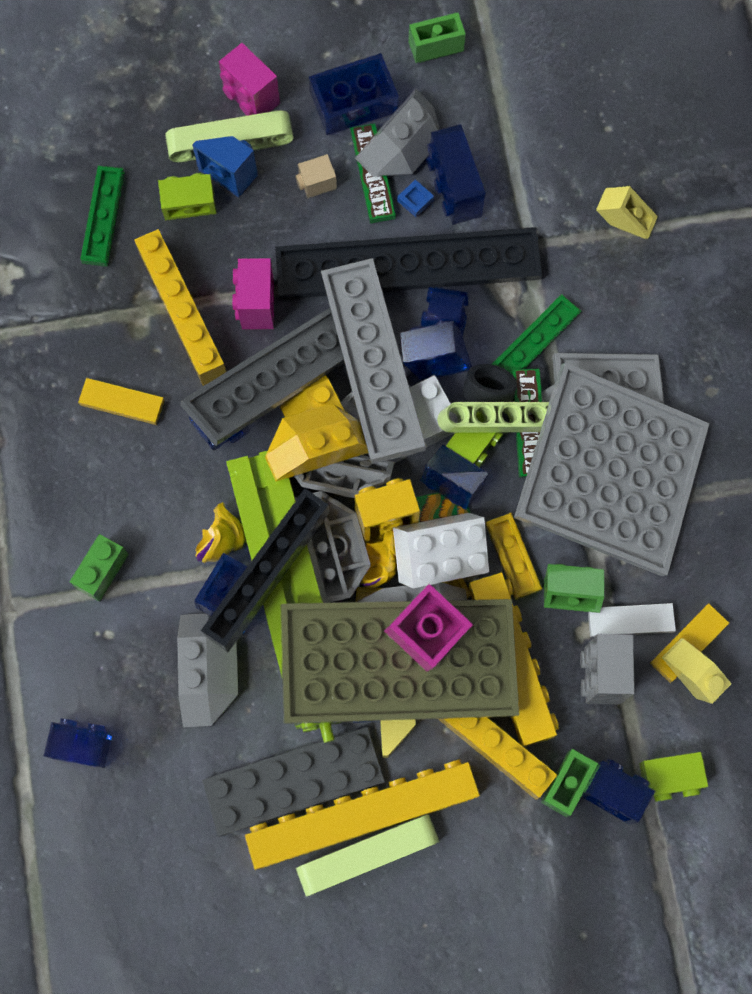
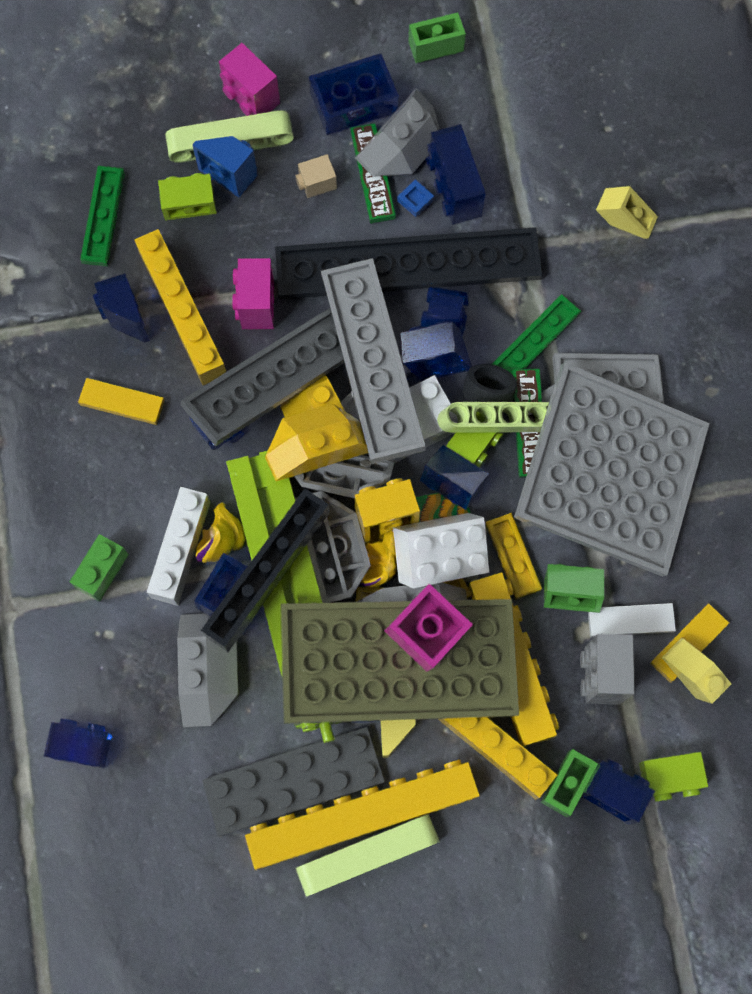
none -> clear blue slope [93,273,150,343]
none -> white brick [147,487,211,606]

